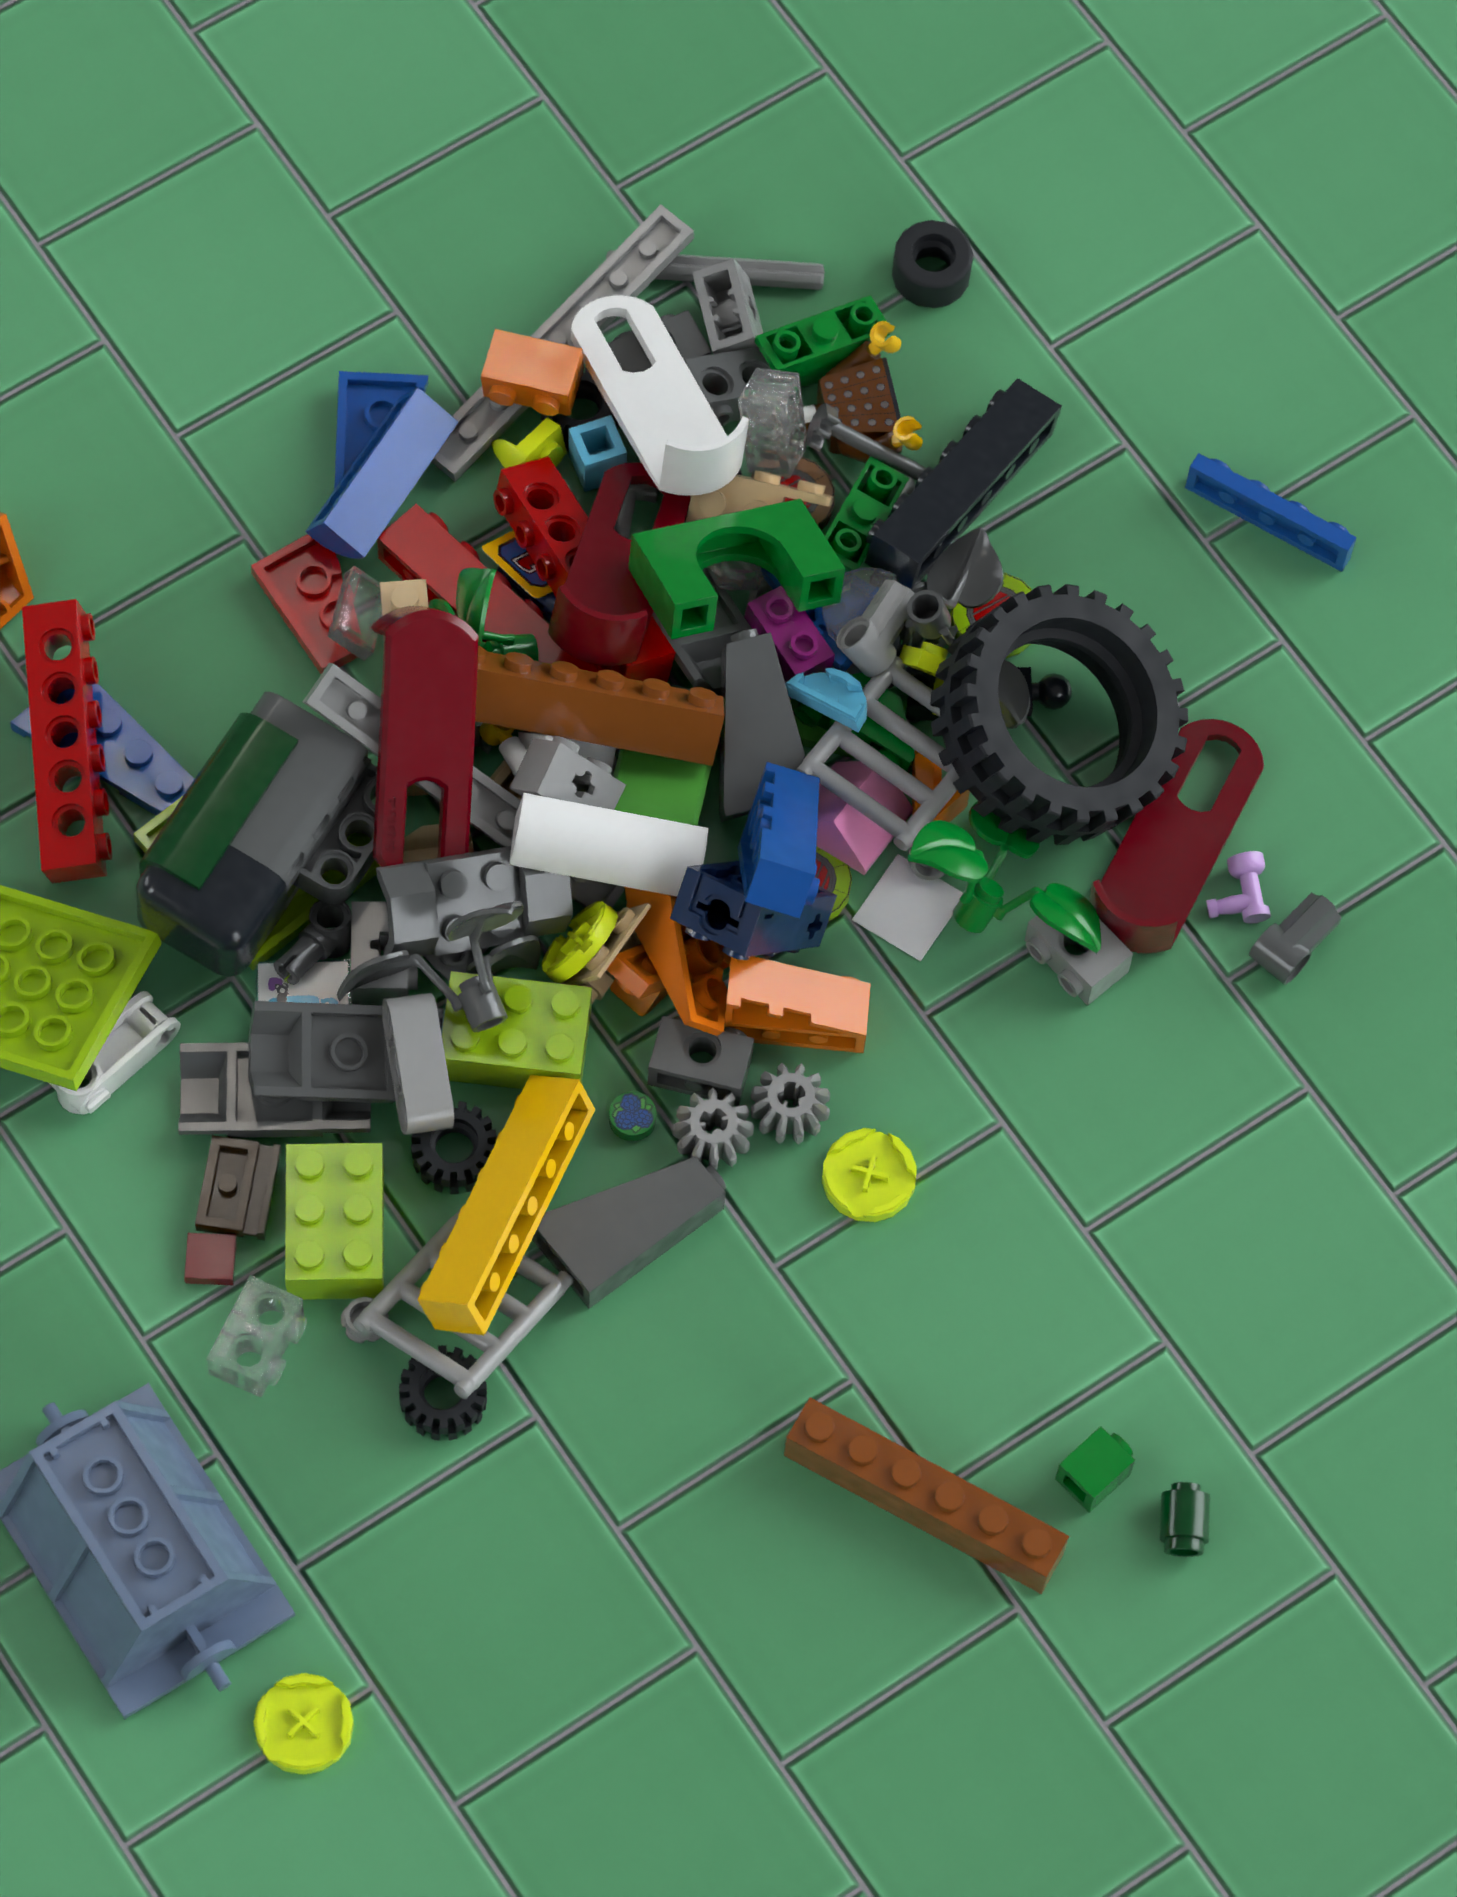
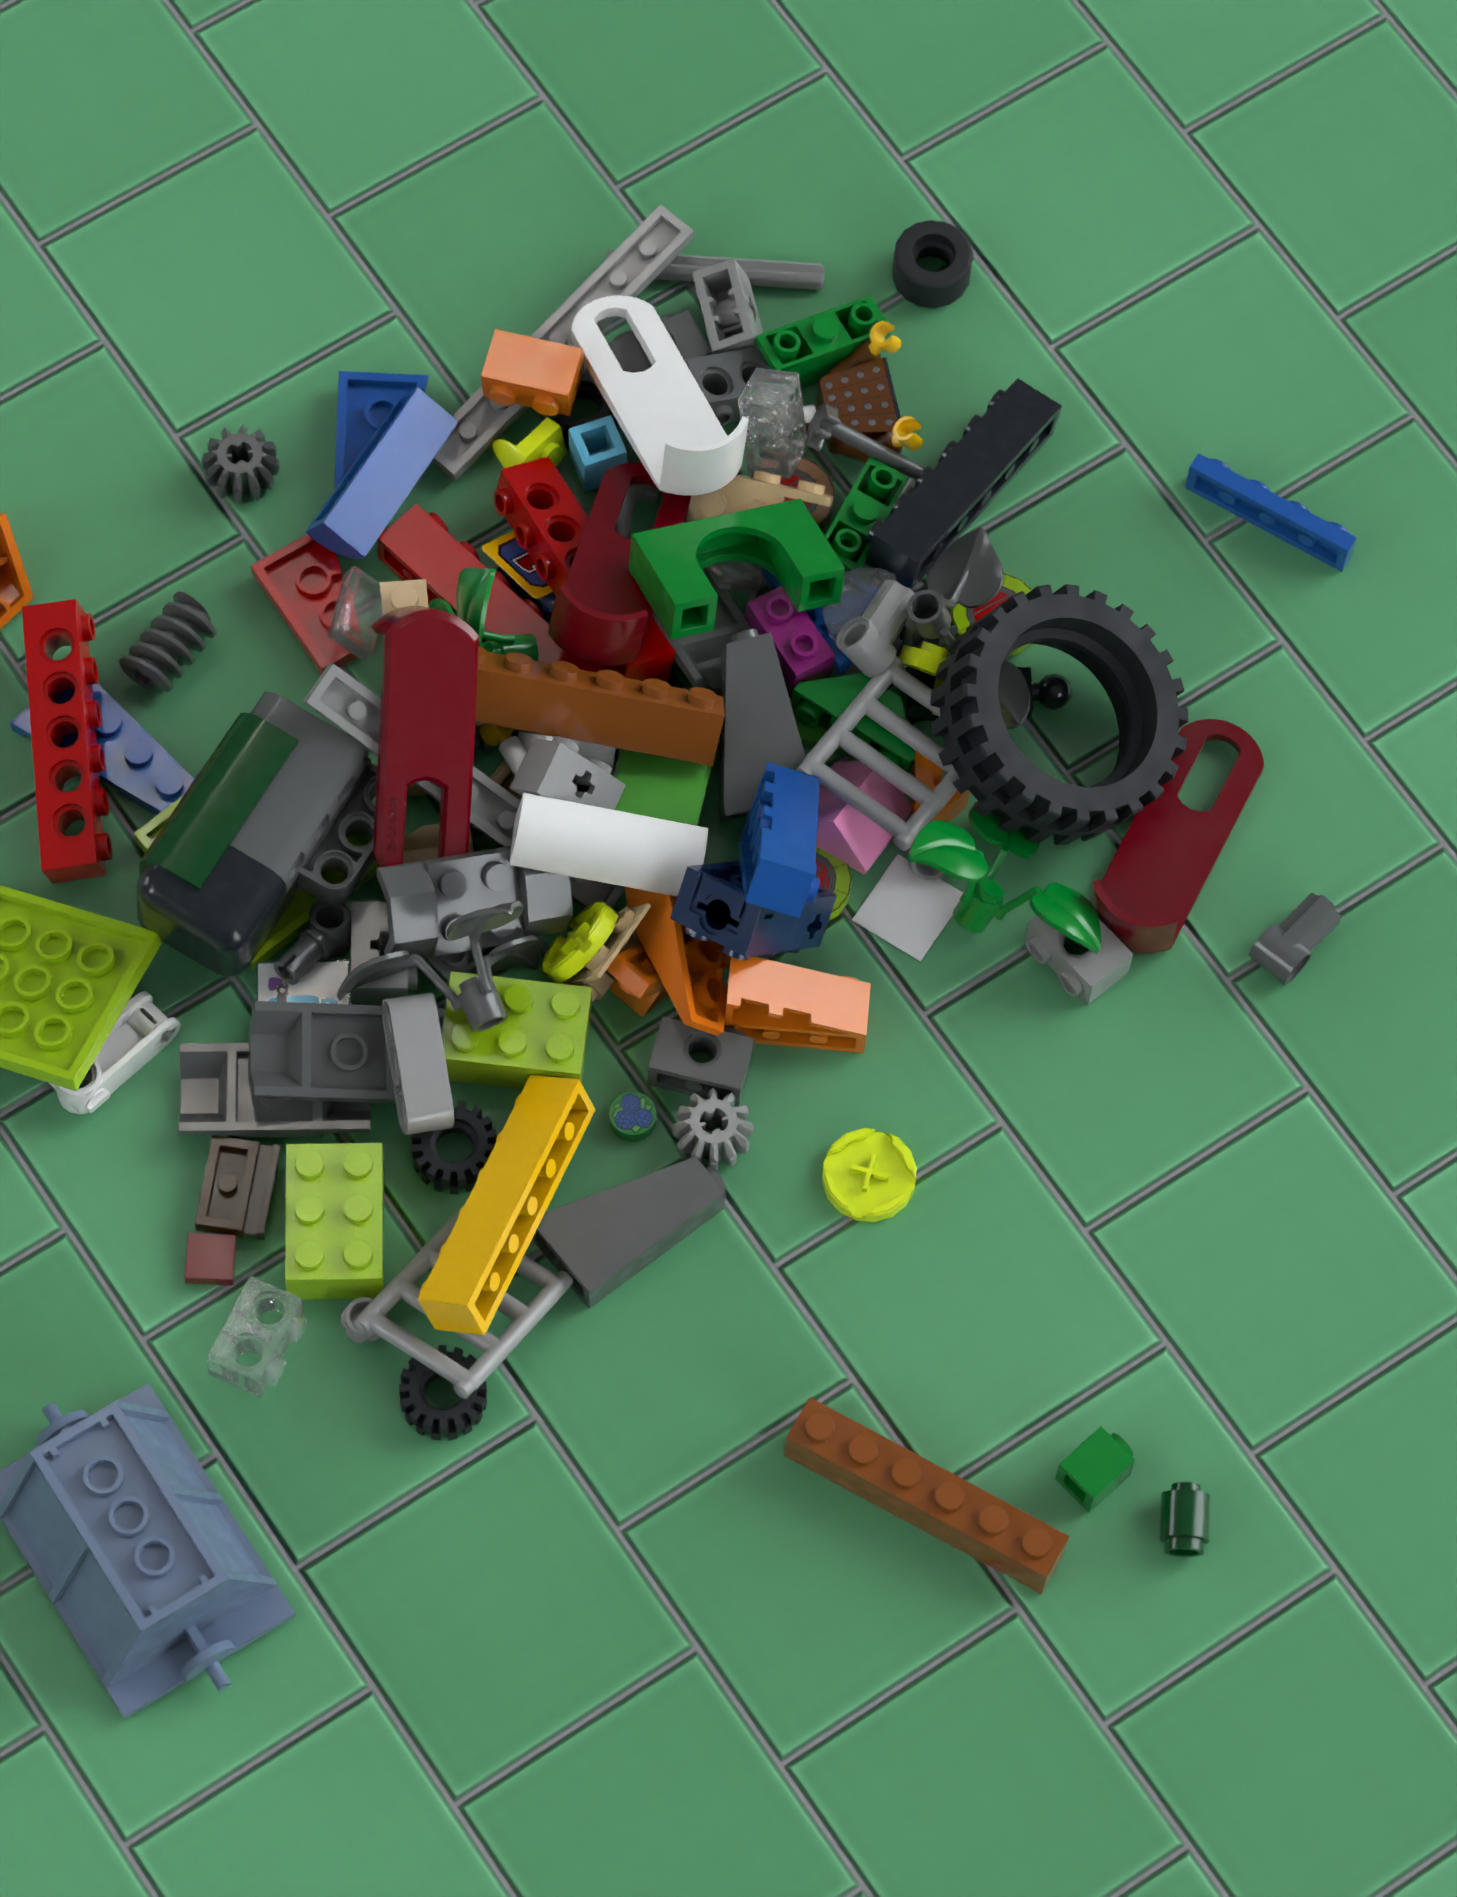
neon yellow tile [253,1673,354,1775] -> none
light grey gear [750,1063,830,1145] -> none
medium azure tile [785,668,868,732] -> none
lavender piece [1206,851,1271,924] -> none
none -> dark grey piece [119,591,217,692]
none -> dark grey gear [202,424,280,504]

